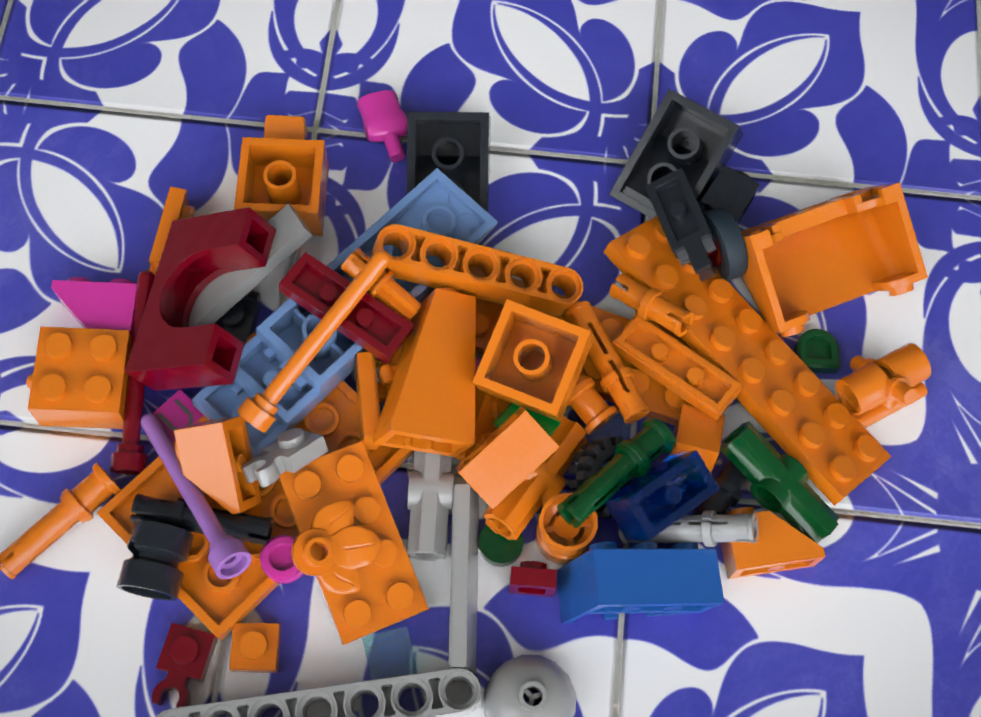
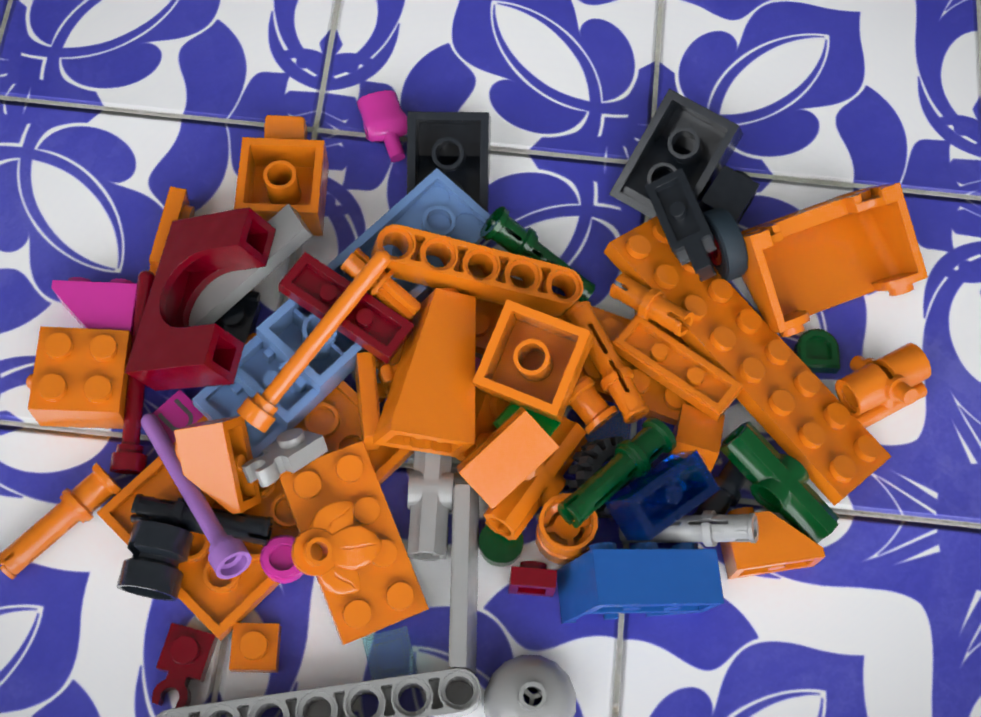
none -> dark green pin [480,206,595,302]

